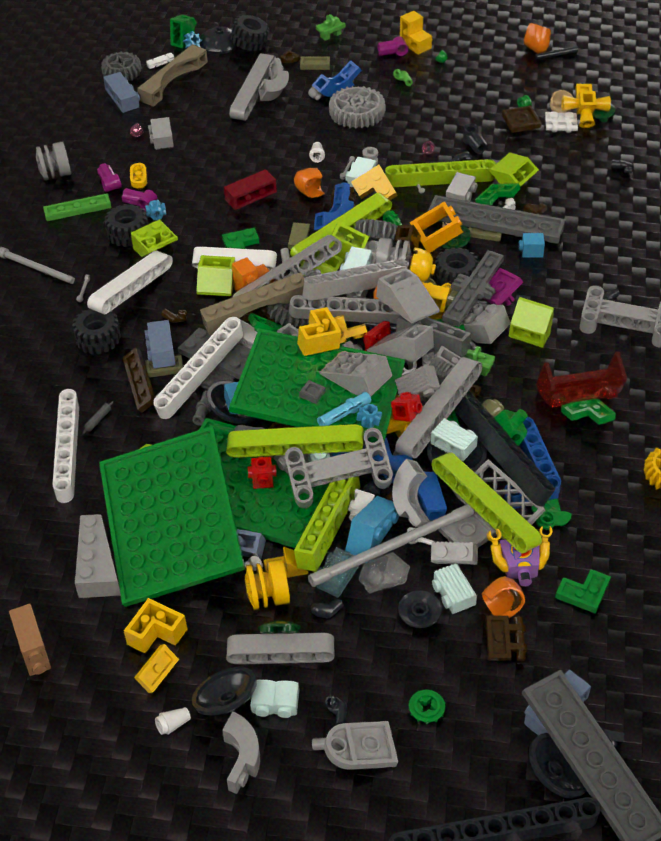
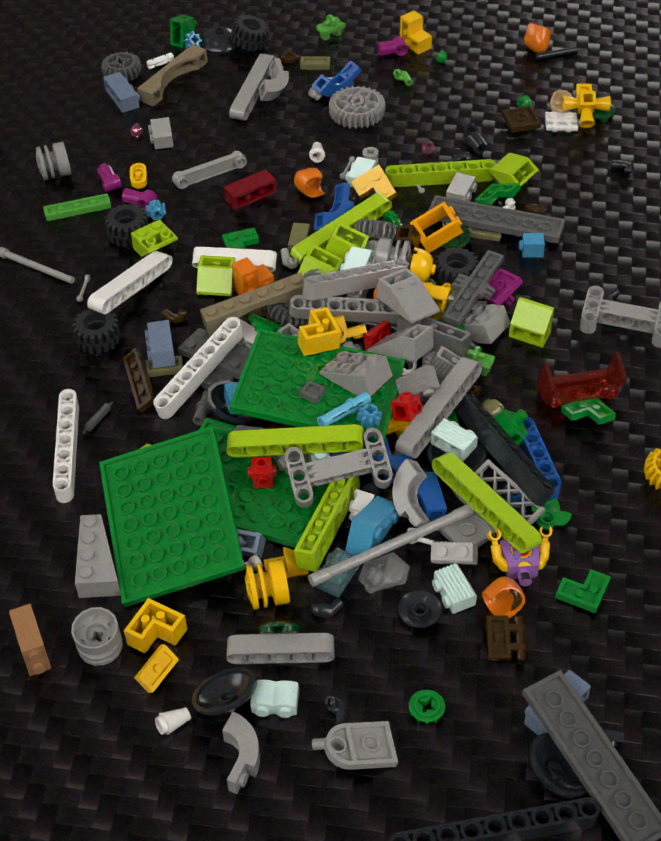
light grey beam [233,235,342,297] -> none
none -> light grey wheel [71,607,123,666]
none -> light grey piece [172,151,247,189]

